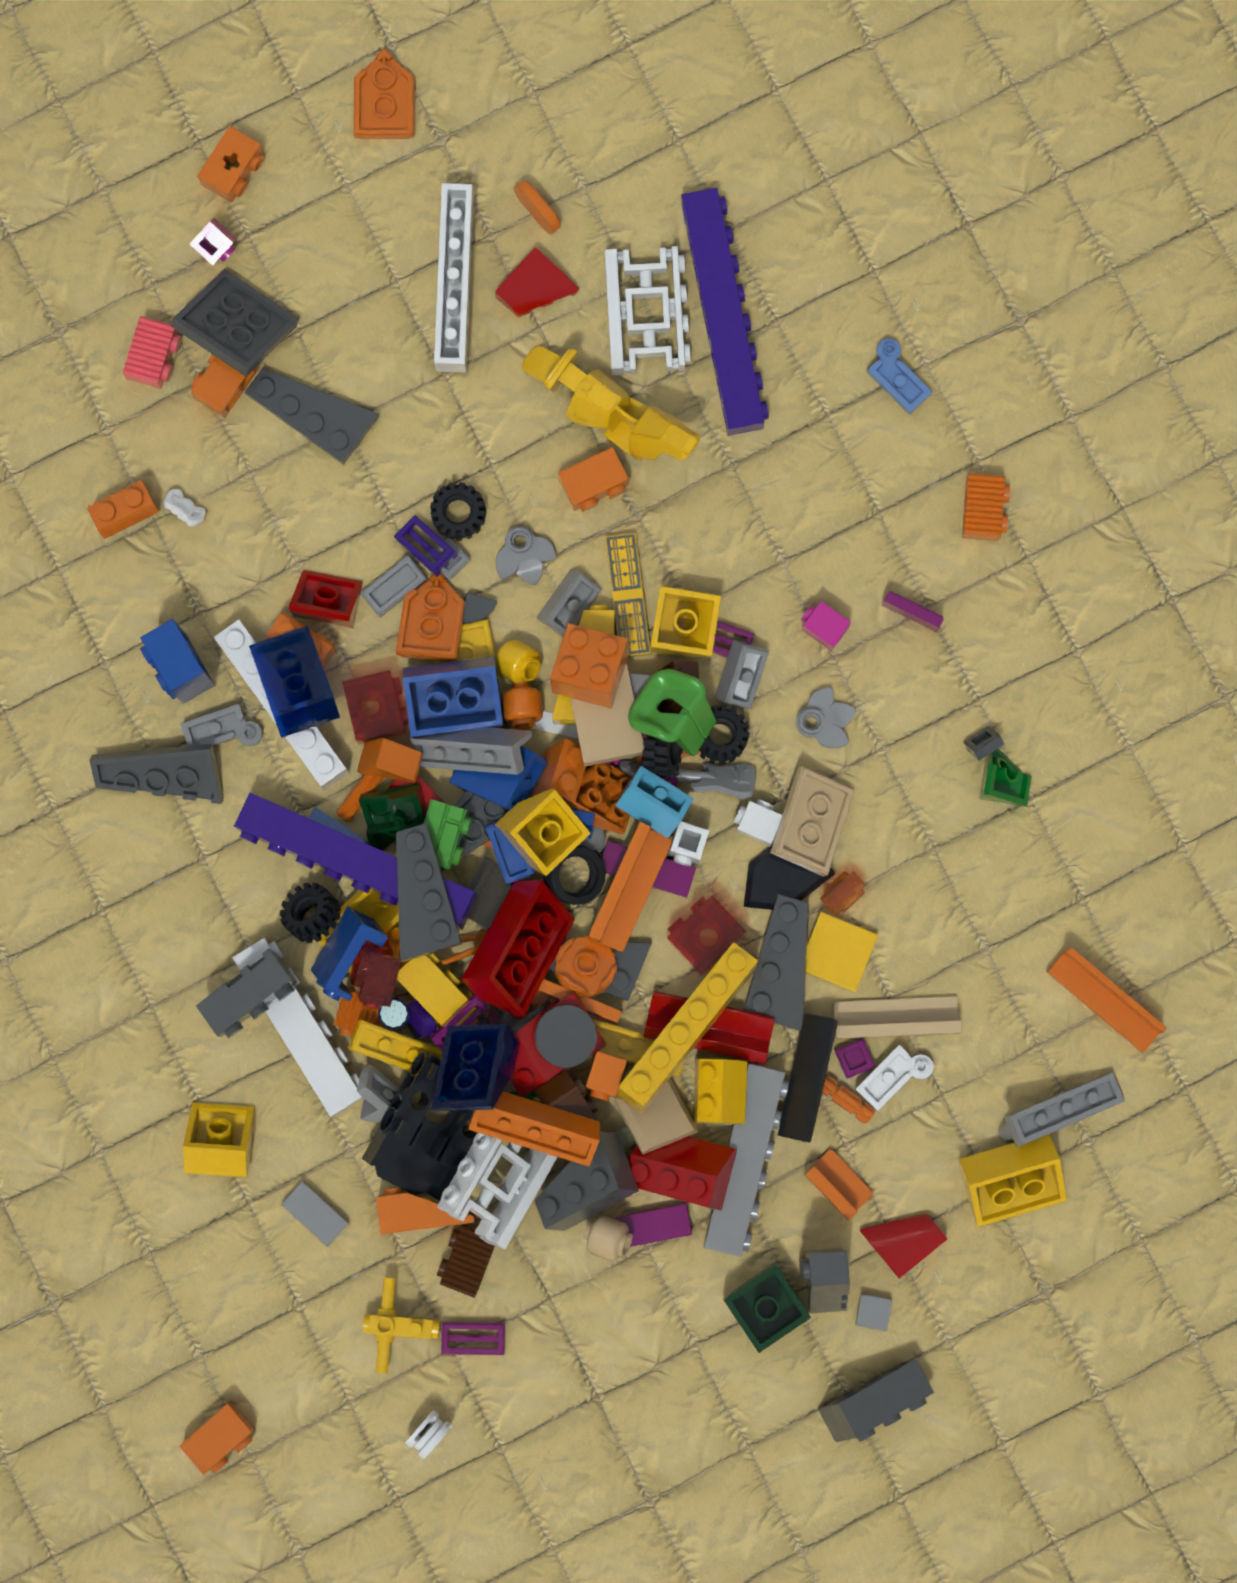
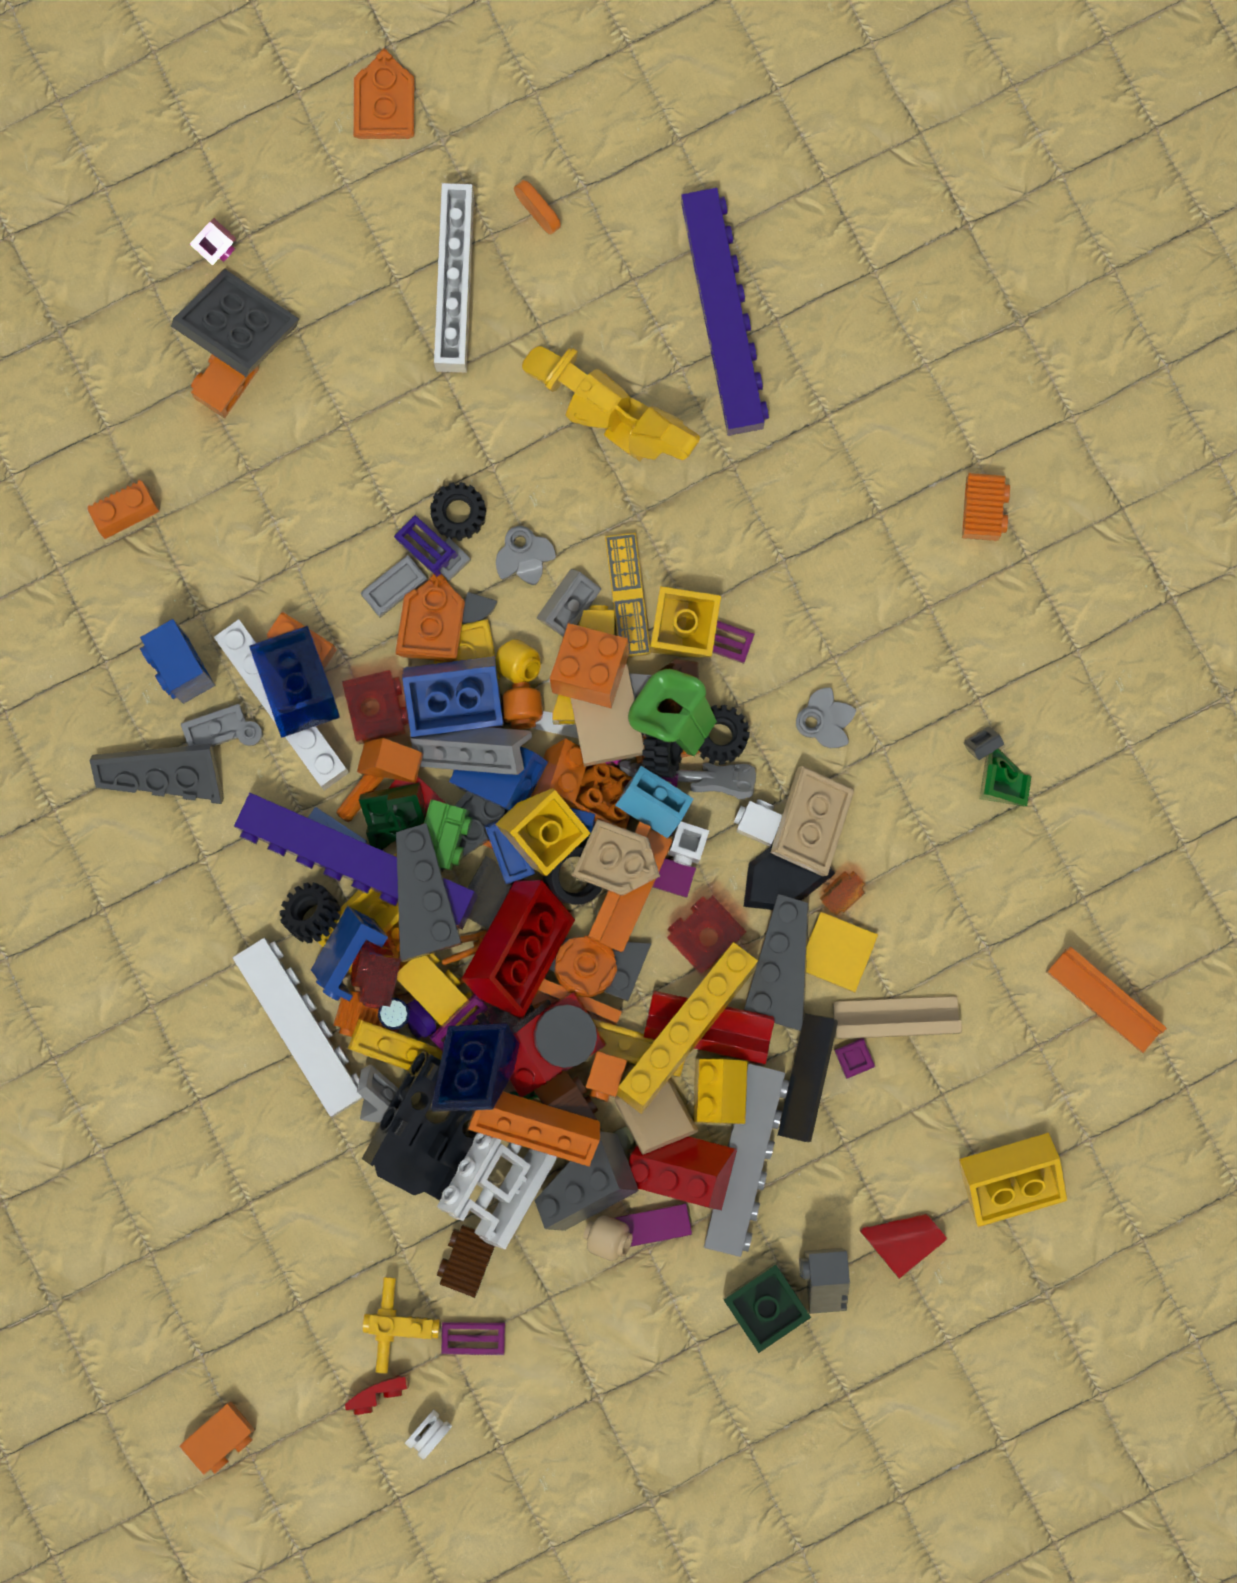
coral brick [123,316,182,389] -> none
white piece [163,489,206,527] -> none
yellow slope [183,1102,255,1177] -> none
dark grey wedge [196,948,297,1038] -> none
orange brick [197,125,264,203] -> none
dark grey wing [245,368,380,465] -> none
light grey tile [281,1181,349,1247] -> none
red slope [289,570,363,628] -> none
orange slope [376,1188,476,1235] -> none
red slope [495,248,579,318] -> none
orange brick [558,447,629,512] -> none
white fence [605,246,690,376] -> none
light grey slope [716,640,769,709] -> none
dark pink brick [801,601,851,652] -> none
orange panel [804,1150,873,1220] -> none
dark grey wedge [818,1359,934,1442] -> none
orange axle [822,1076,875,1124] -> none
white hinge [855,1045,934,1111] -> none
light grey tile [855,1294,892,1331] -> none
medium blue hinge [867,338,932,415] -> none
magenta tile [882,591,944,633] -> none
light grey piece [999,1072,1125,1147] -> none
none -> red slope [345,1374,409,1415]
none -> tan tile [572,819,660,896]

